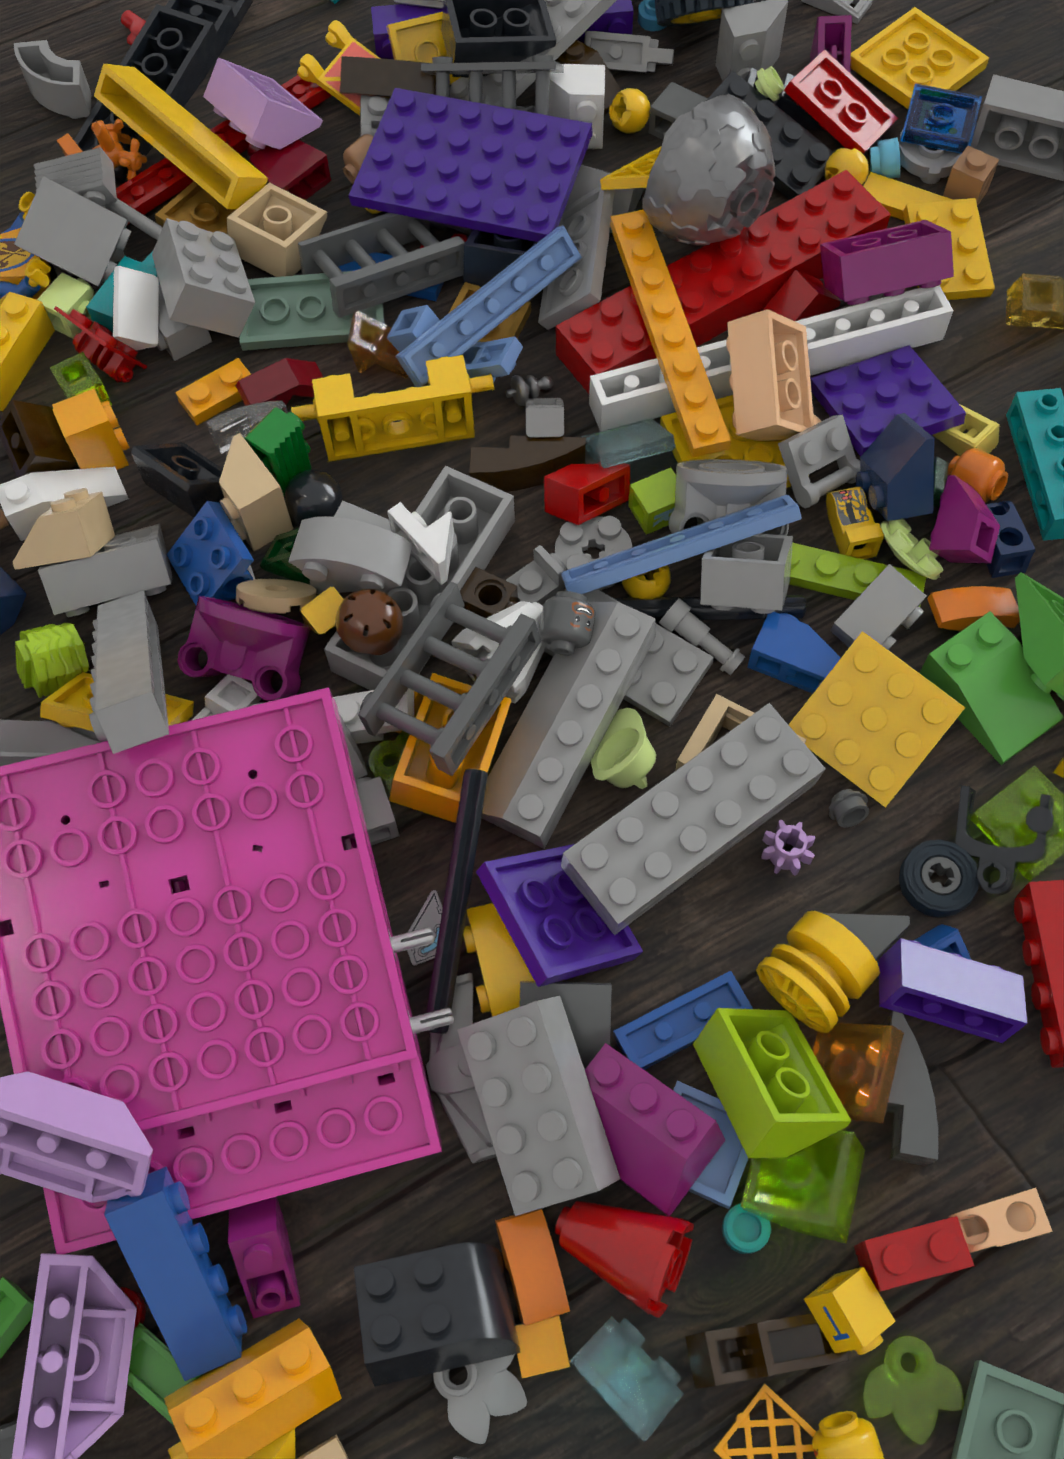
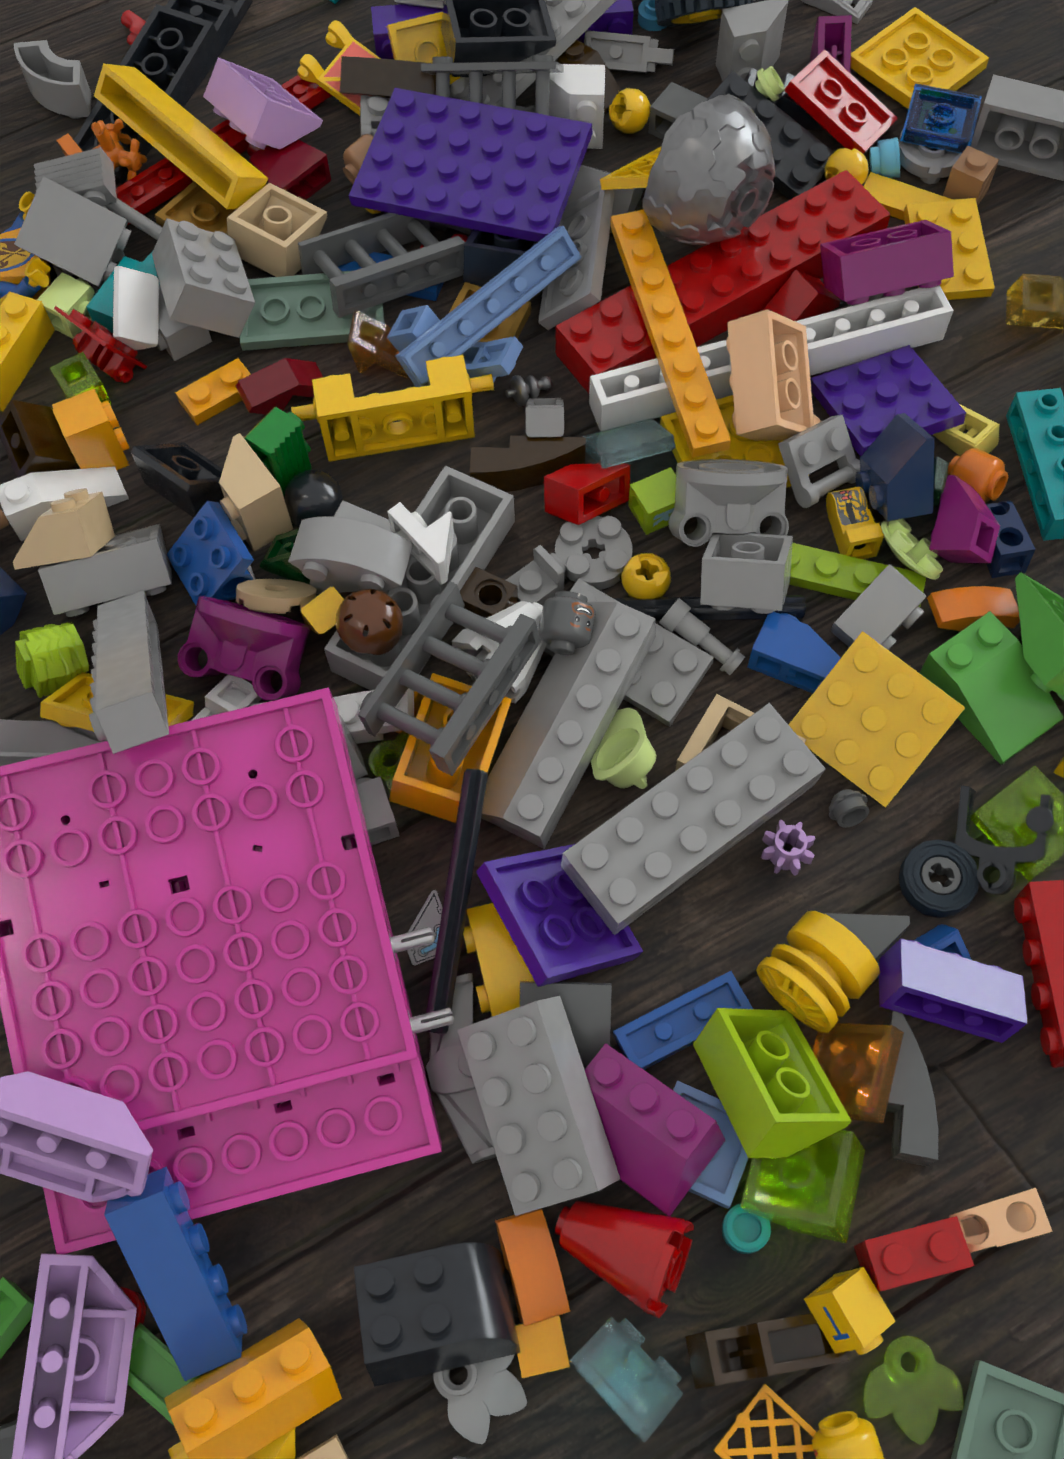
clear slope [206,401,288,454] -> none
magenta slope [228,1196,300,1319] -> none
medium blue tile [561,495,802,594] -> none

